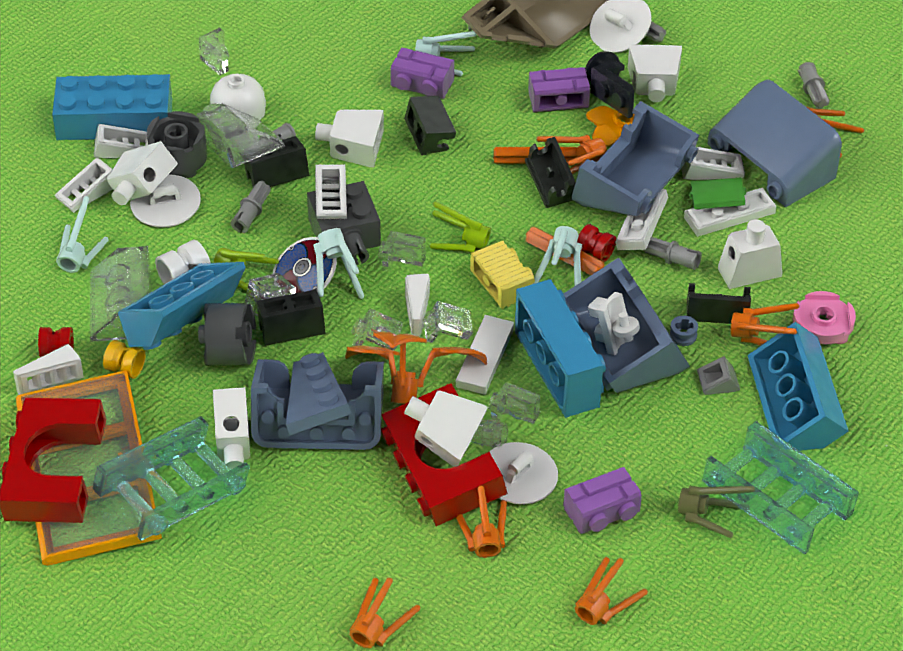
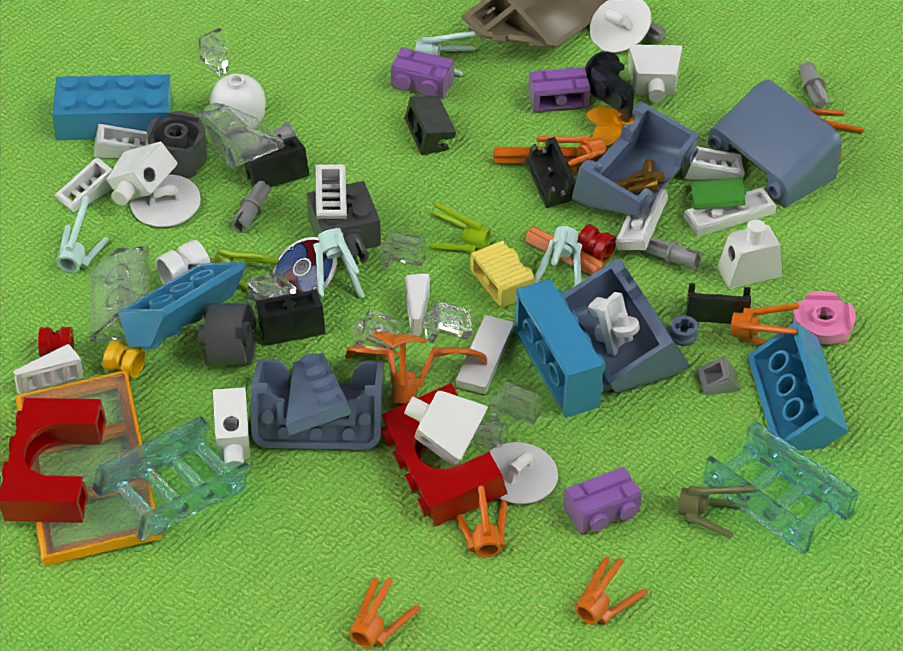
white torso [315,110,384,168] -> none
none -> pearl gold piece [613,159,666,193]

